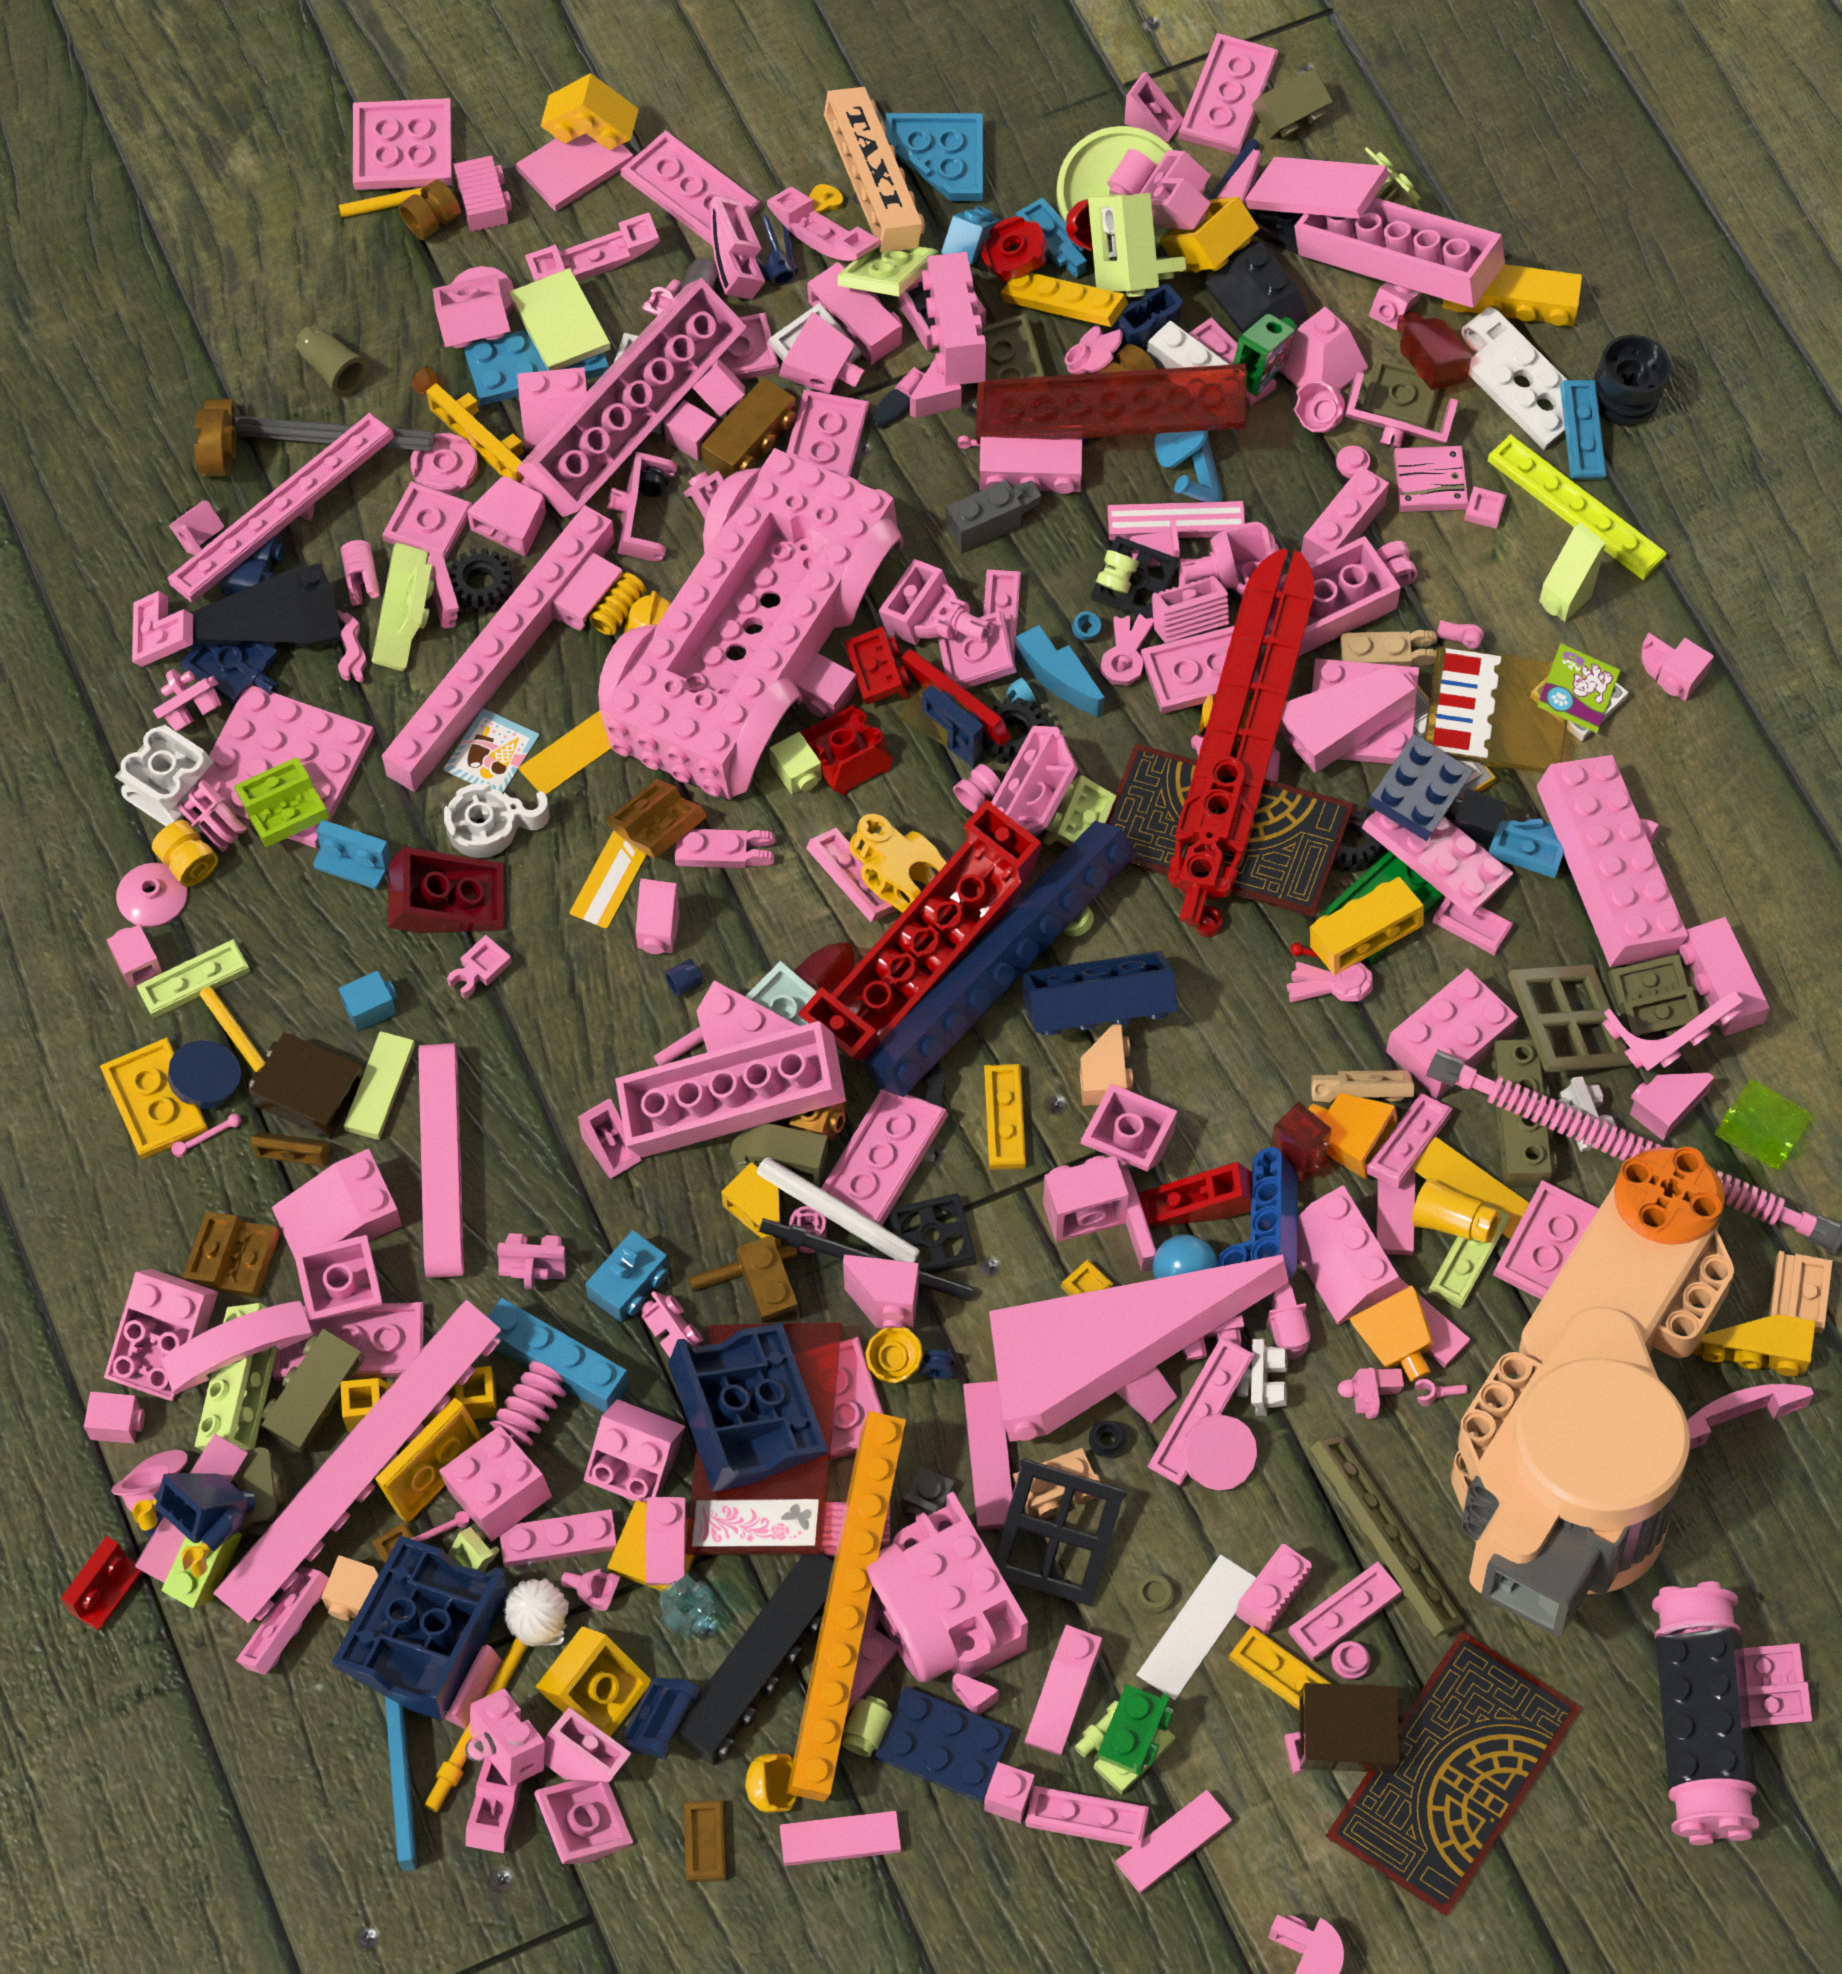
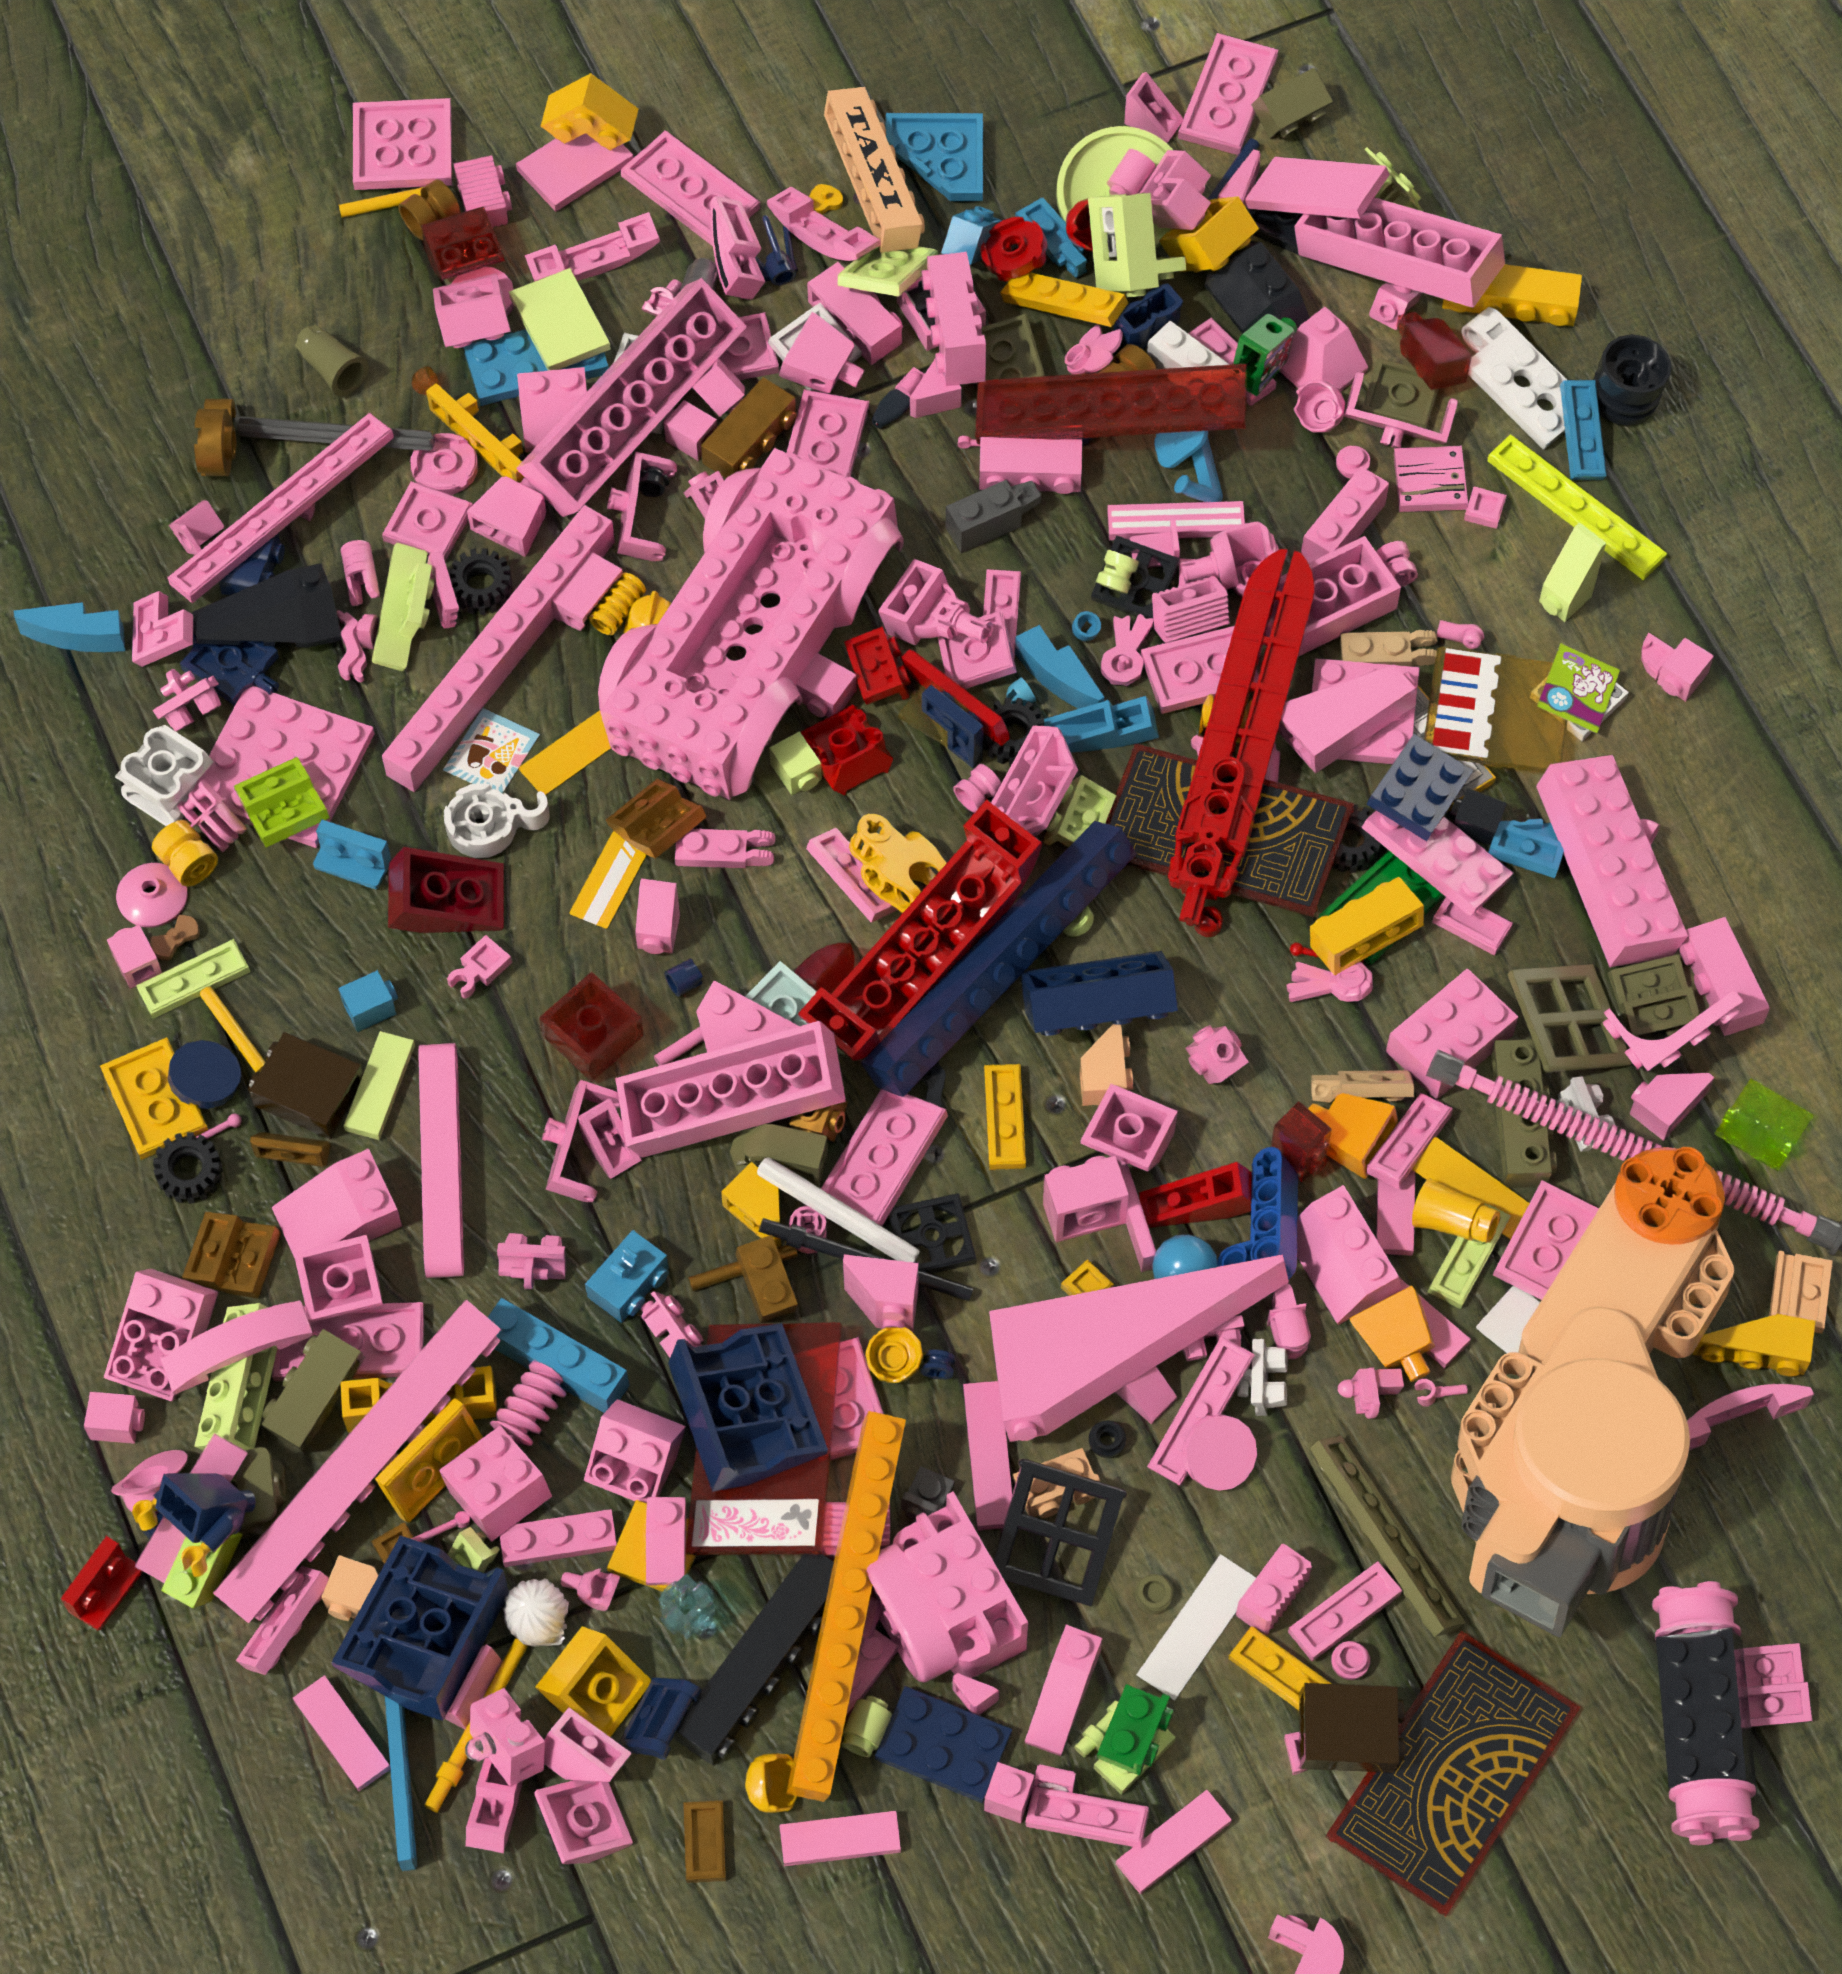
none -> dark azure slope [14,602,125,652]
none -> medium nougat piece [150,915,200,961]
none -> black tyre [153,1132,223,1204]
none -> bright pink tile [293,1675,390,1792]
none -> bright pink tile [356,614,379,649]
none -> clear red slope [421,206,505,280]
none -> clear red brick [539,972,644,1082]
none -> bright pink piece [542,1080,620,1202]
none -> bright pink tile [1034,1765,1076,1793]
none -> dark azure slope [1044,696,1159,752]
none -> bright pink brick [1185,1025,1248,1084]
none -> white sticker [1476,1286,1540,1353]

